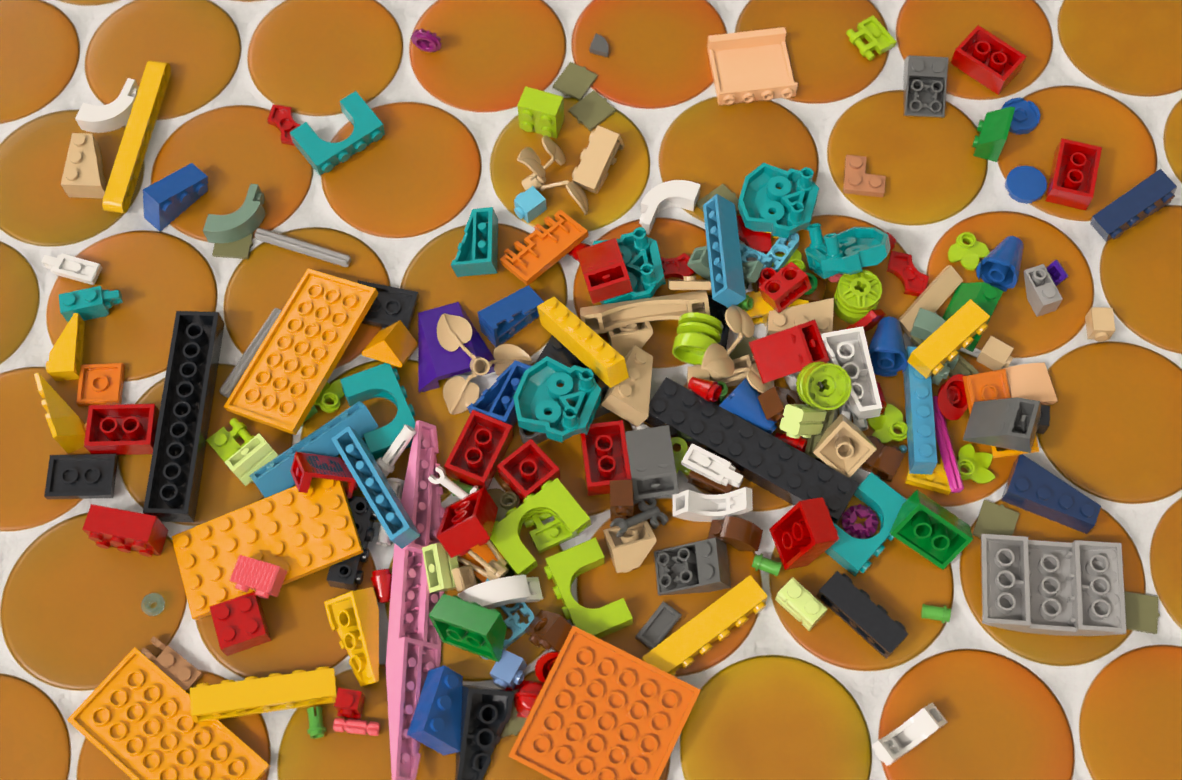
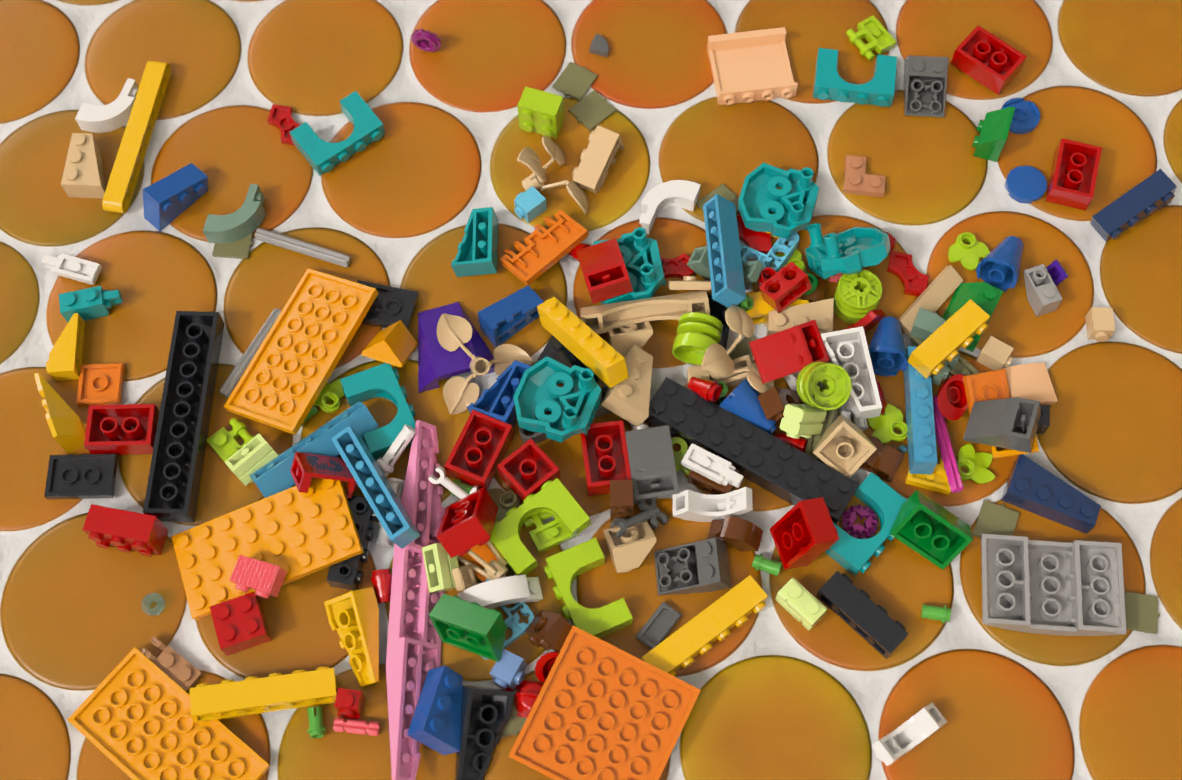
none -> teal arch [812,48,897,107]

